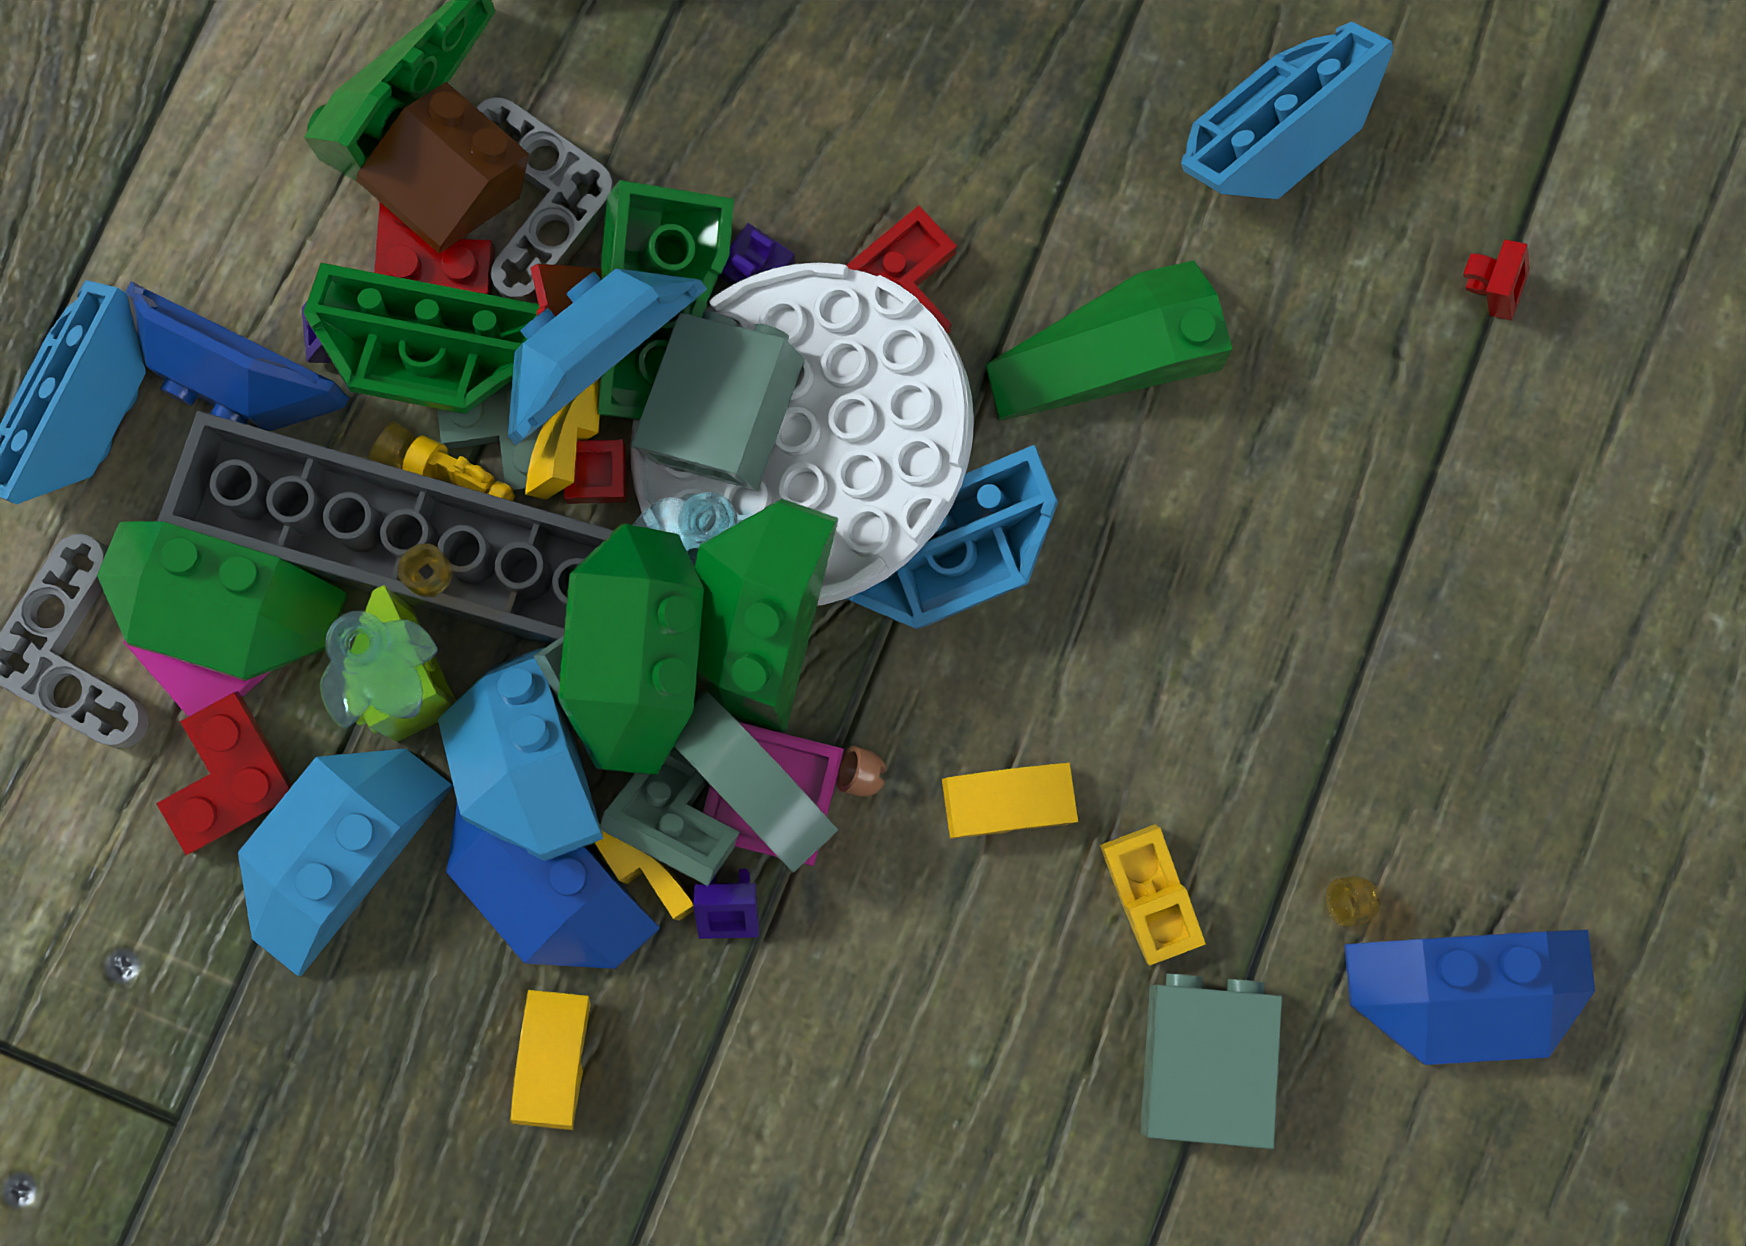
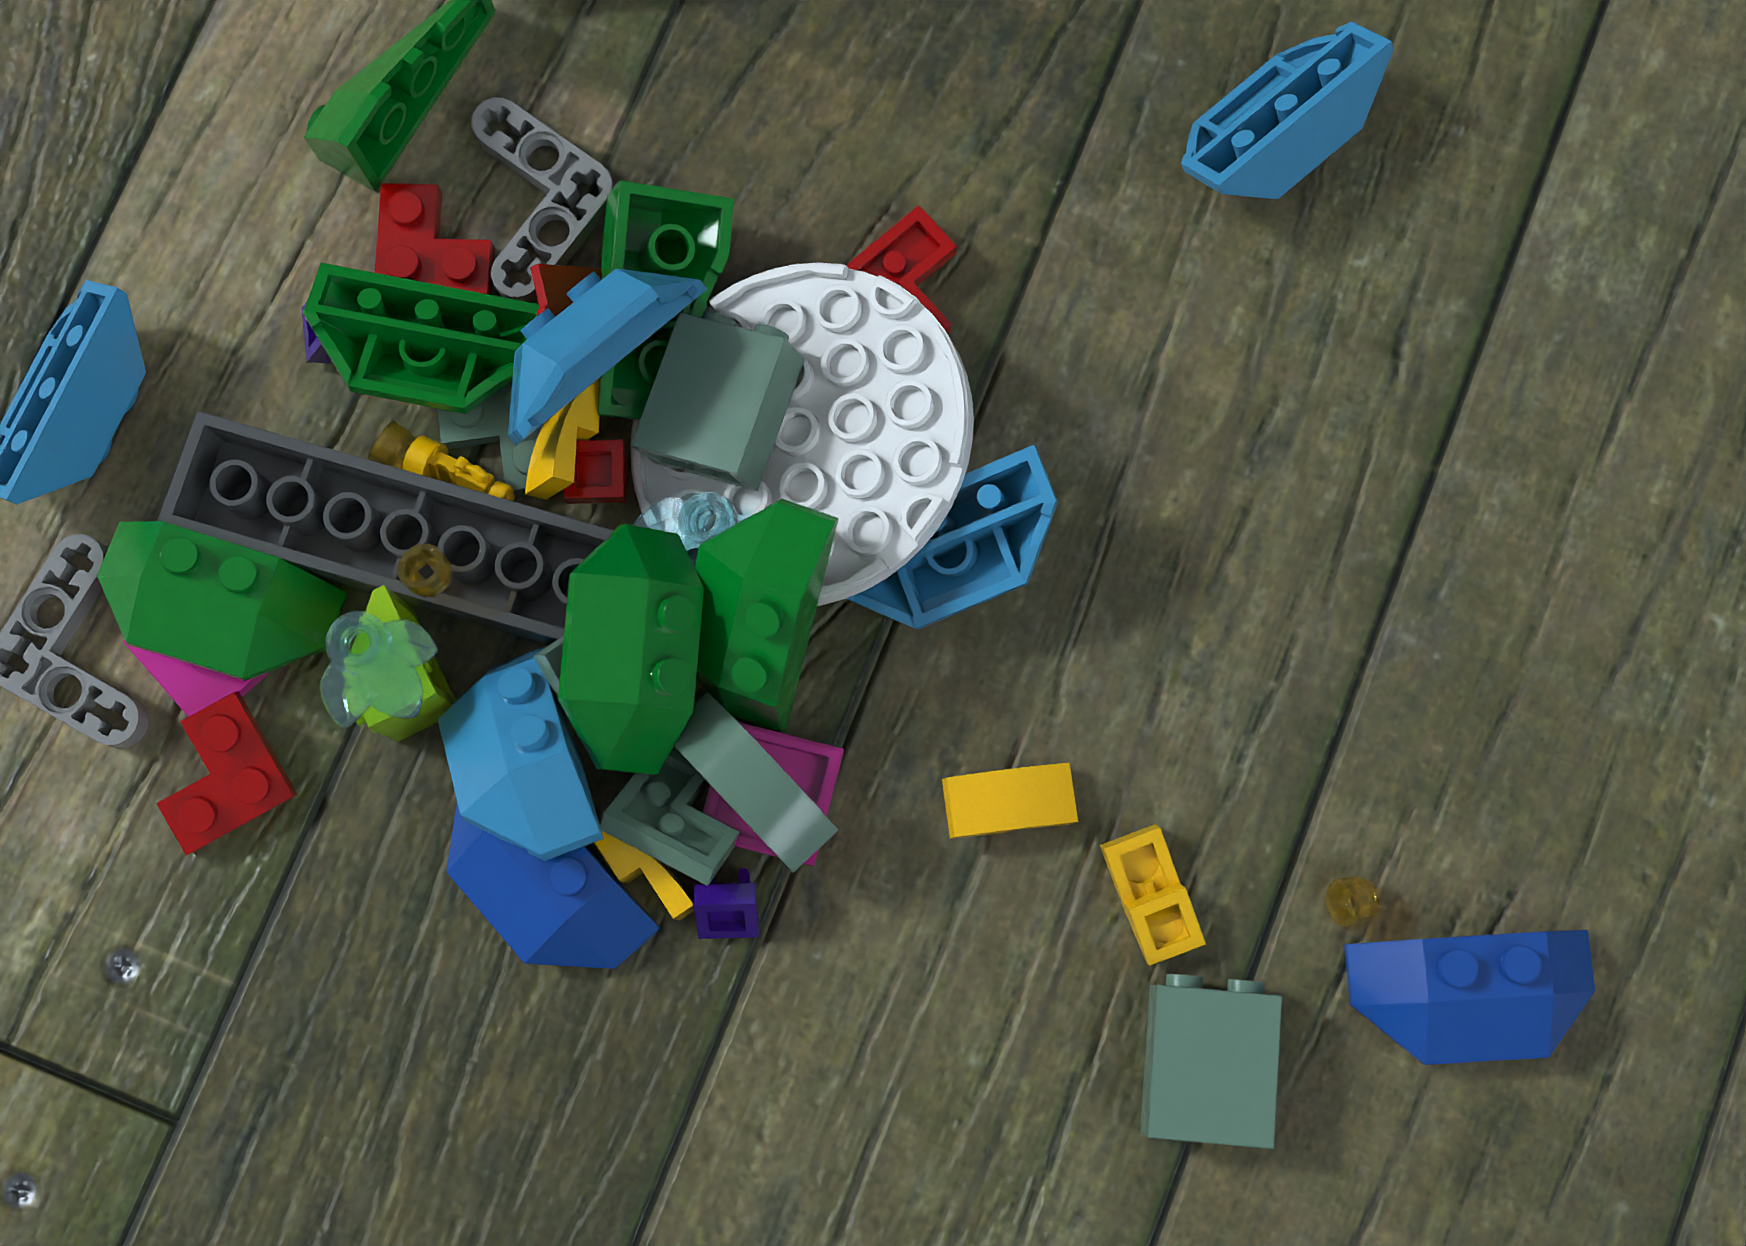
blue wedge [126,281,349,432] -> none
dark azure wedge [238,749,454,976] -> none
reddish brown slope [356,82,529,254] -> none
yellow slope [510,990,591,1130] -> none
dark purple tile [719,223,795,285] -> none
nougat hinge [836,746,887,797] -> none
green wedge [985,260,1233,421] -> none
red tile [1463,239,1530,321] -> none

